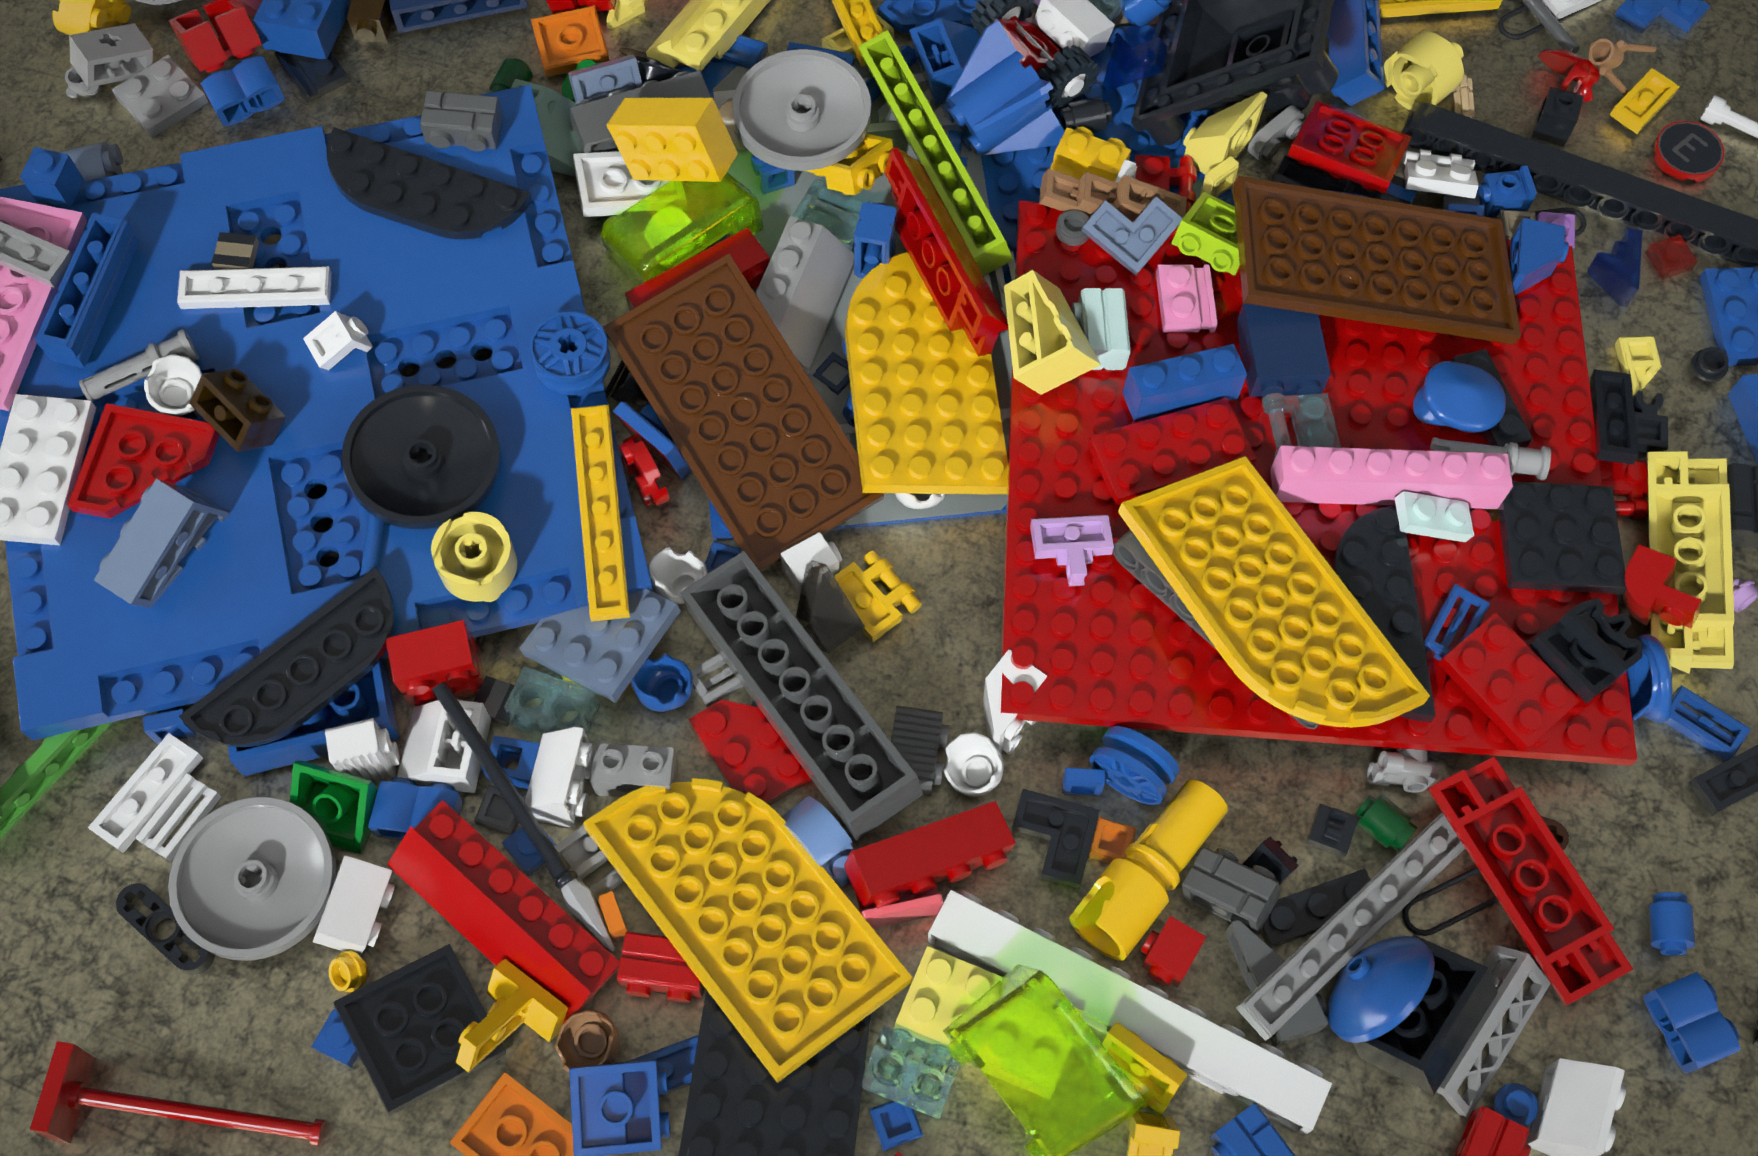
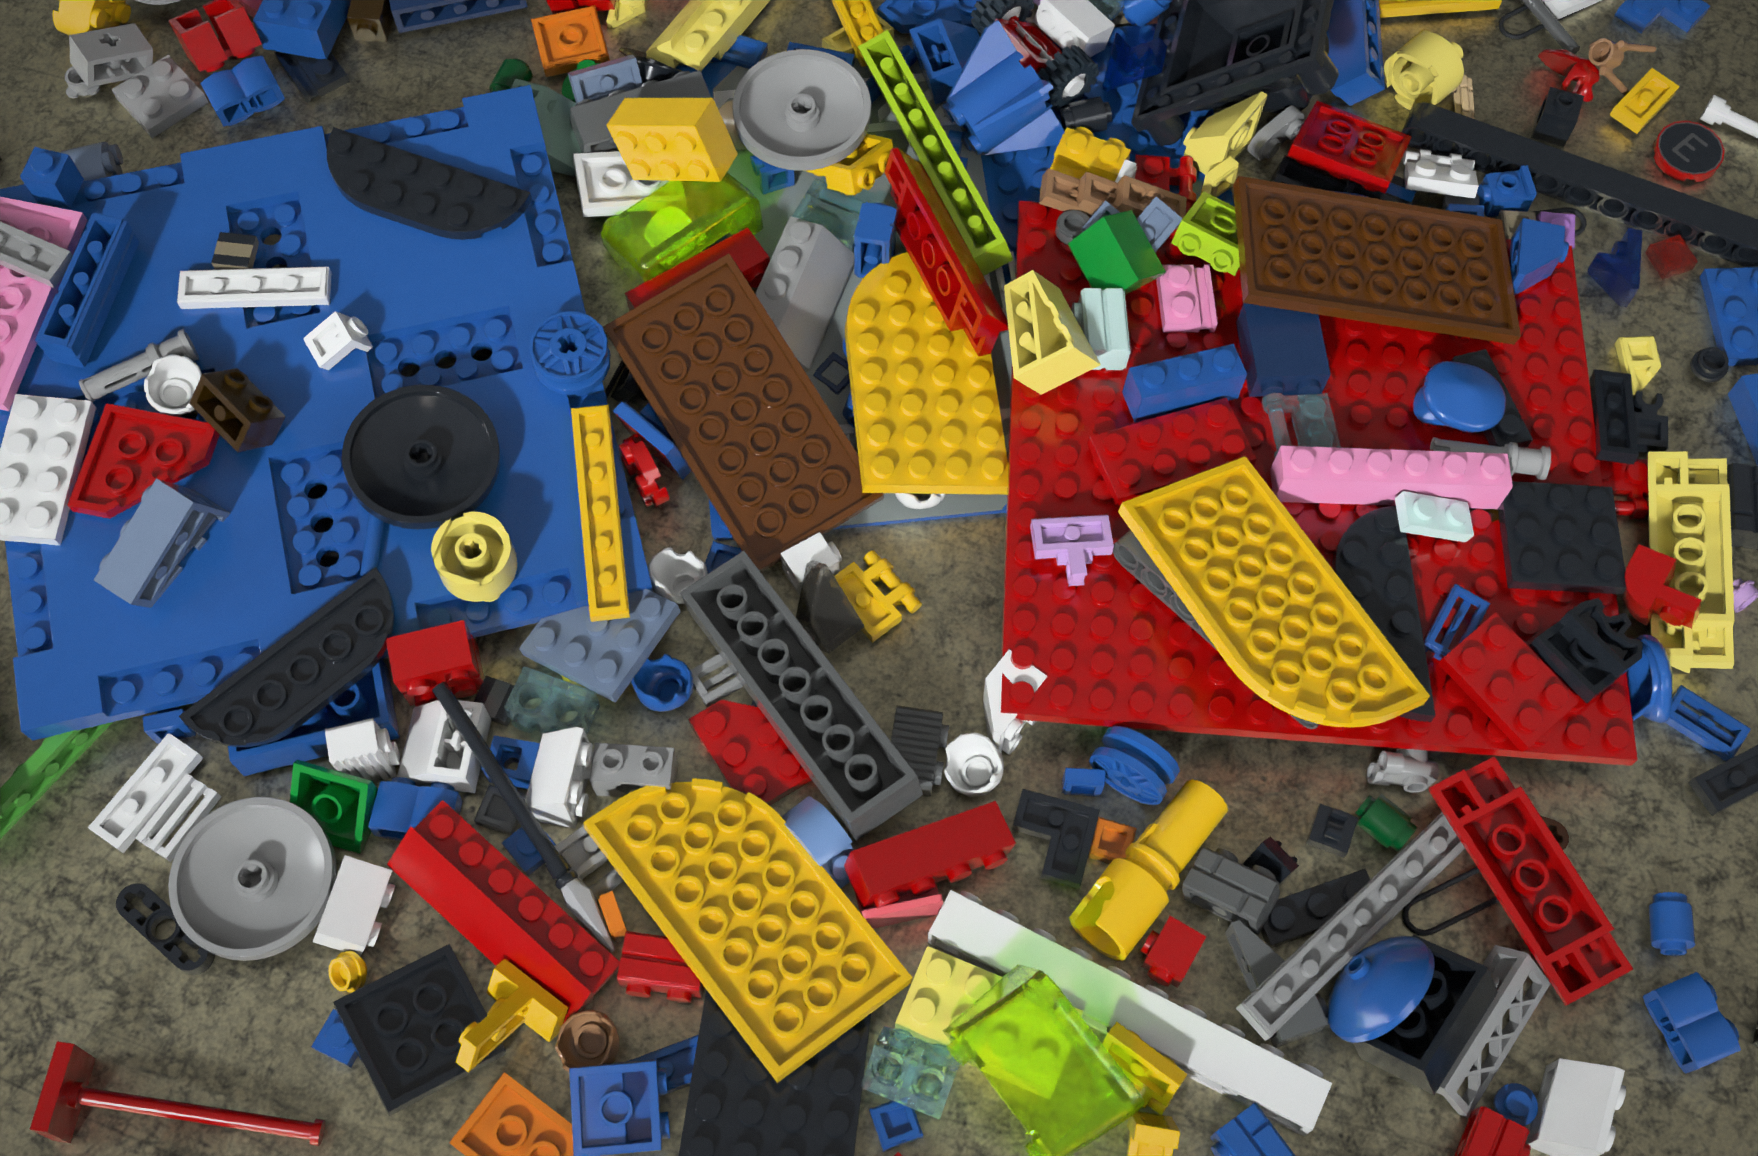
dark grey brick [420,91,503,152] -> none
none -> green slope [1068,210,1166,295]

